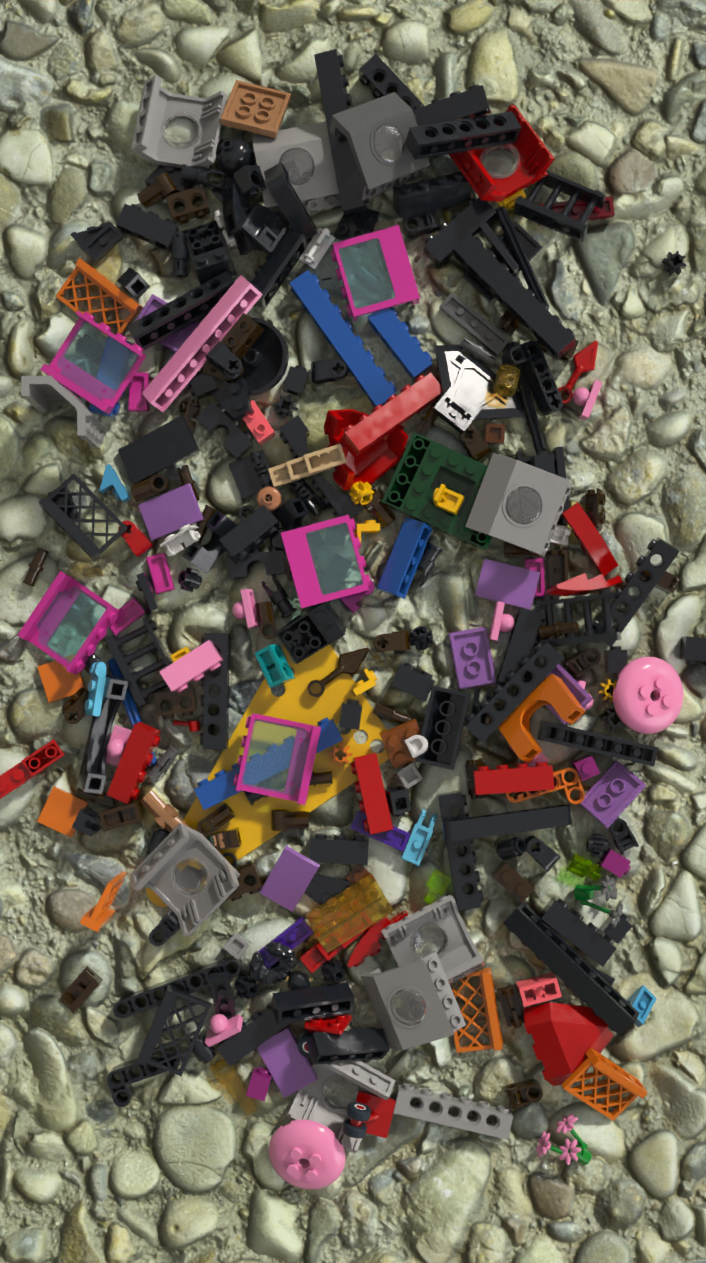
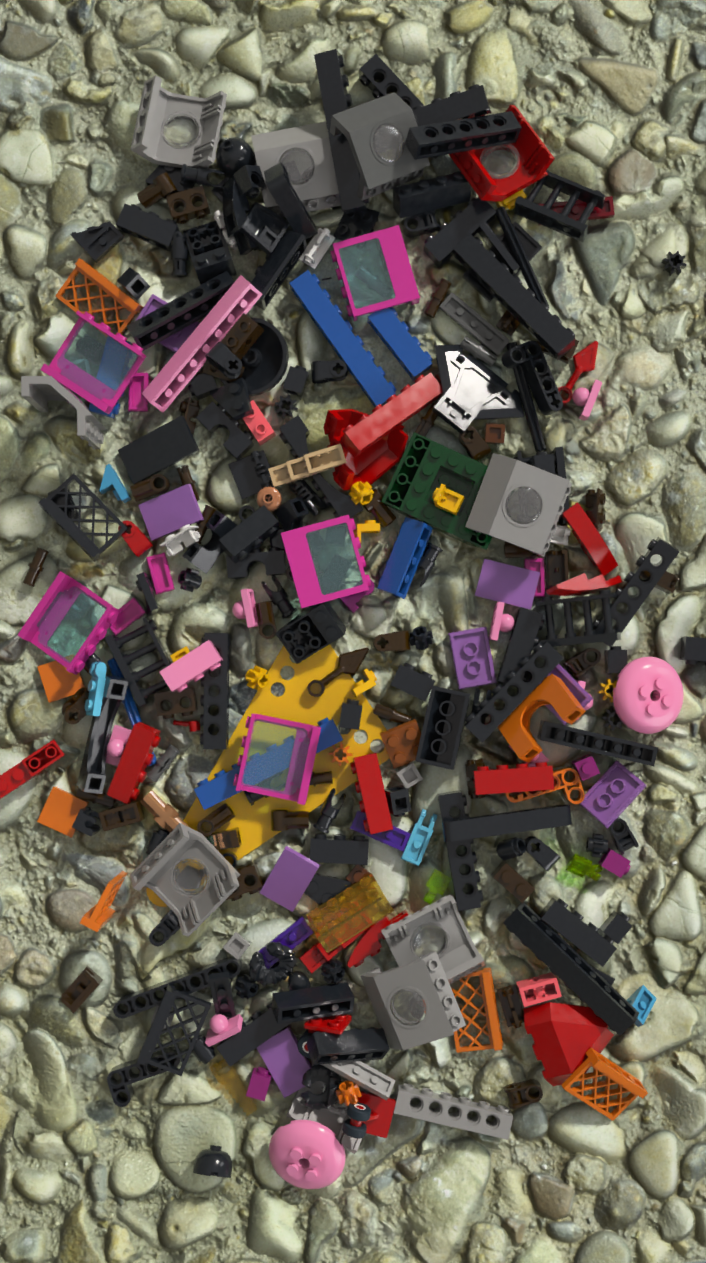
medium nougat plate [220,80,291,138] -> none
teal brick [254,644,295,688] -> none
white tile [404,735,428,758] -> none
clear yellow piece [493,364,520,397] -> none
bright pink plant [535,1113,592,1166] -> none
dark brown axle [539,621,579,638] -> none
plant [574,874,623,928] -> none
none -> black cylinder [193,1145,232,1178]
none -> yellow gear [245,665,269,691]
none -> black piece [300,1064,342,1110]
none -> black piece [313,788,346,834]
none -> orange gear [336,1080,362,1106]
none -> dark brown pin [424,278,452,318]

